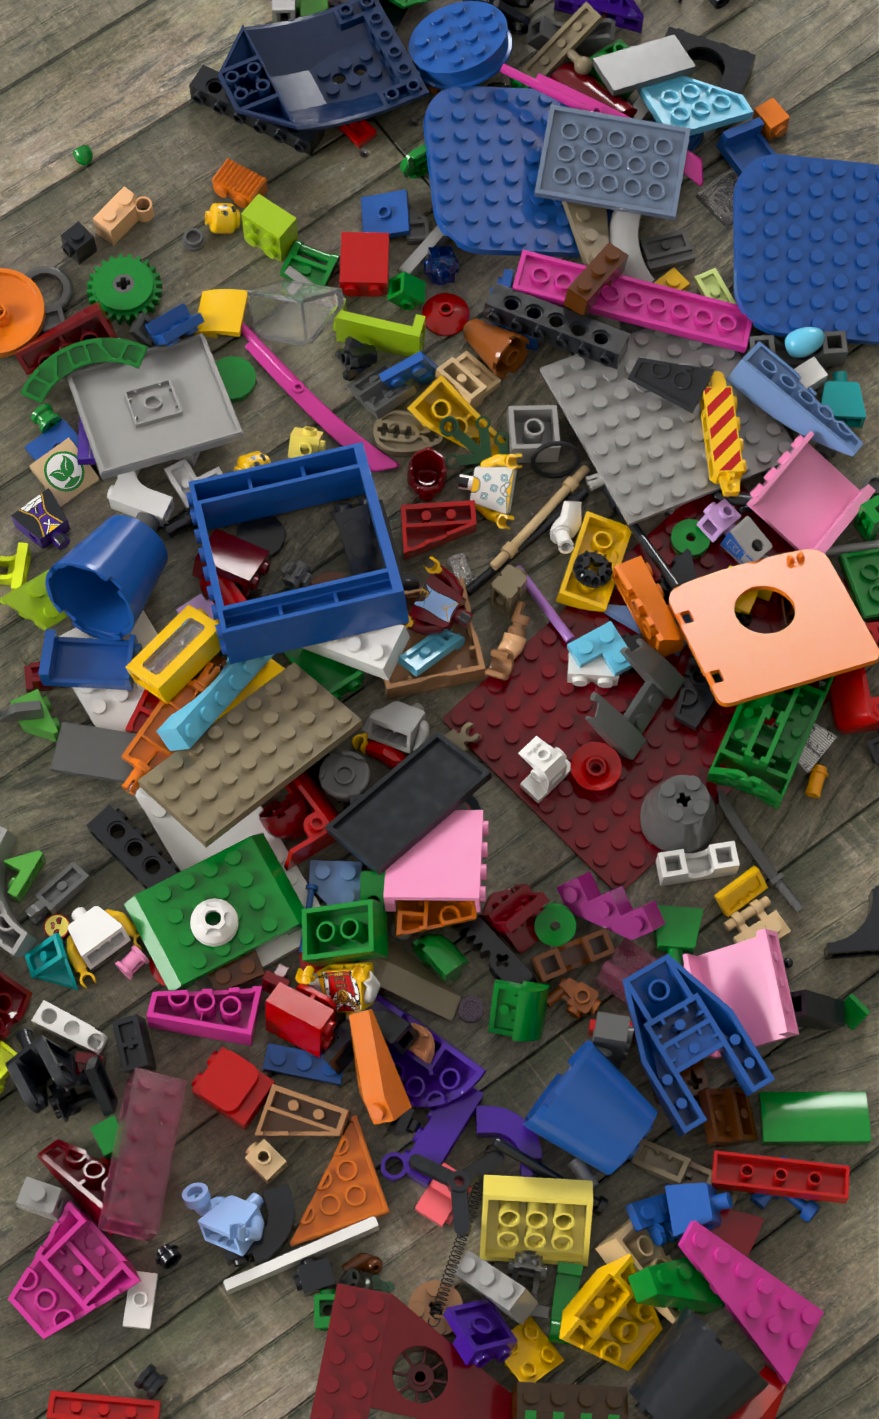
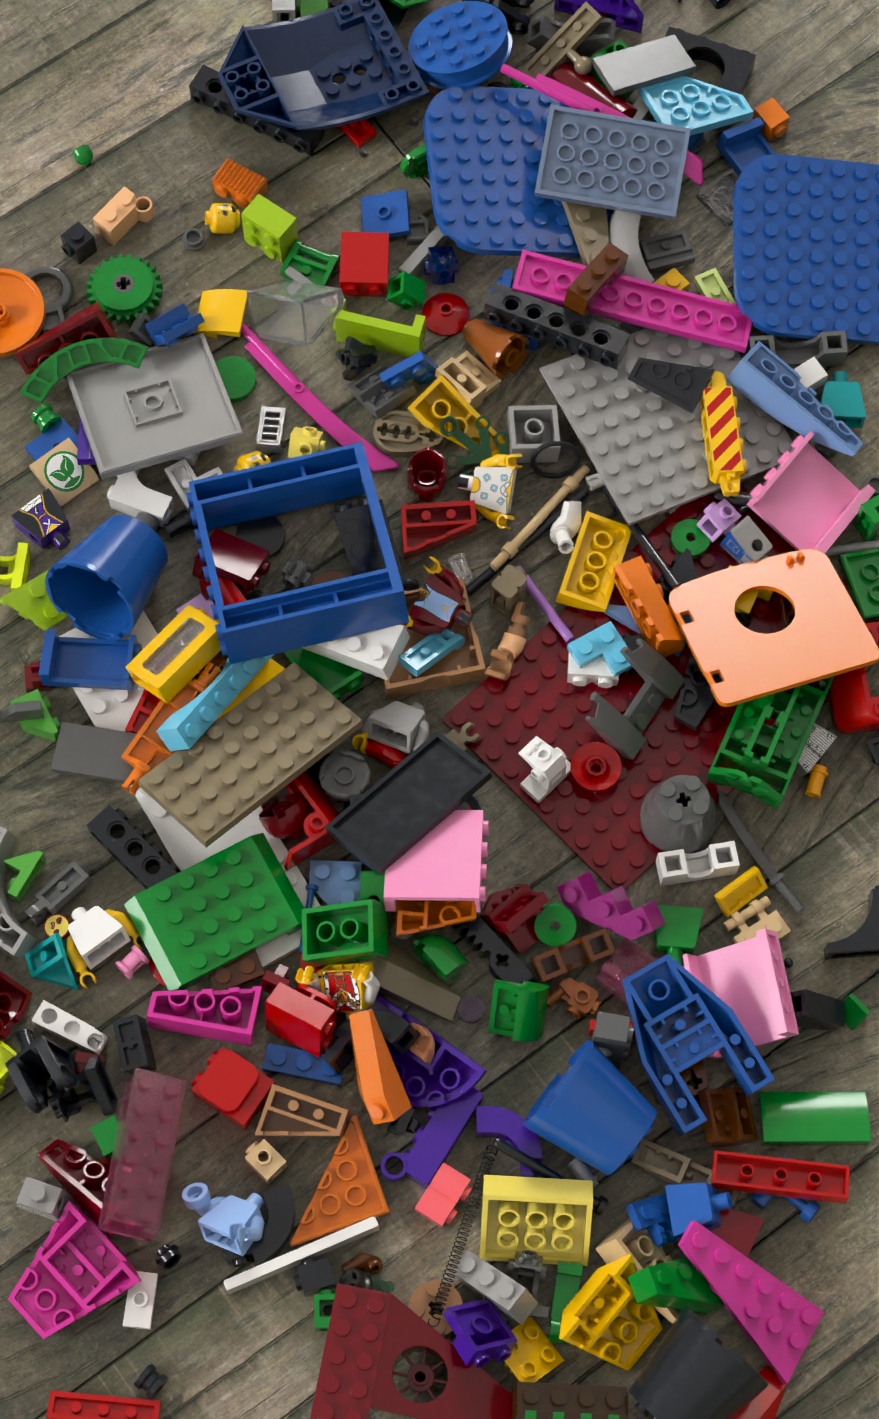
white piece [190,898,239,947] -> none
black piece [409,1150,504,1237] -> none
black gear [573,550,613,588] -> none
medium azure animal [785,327,825,358] -> none
none -> light grey slope [256,406,286,453]

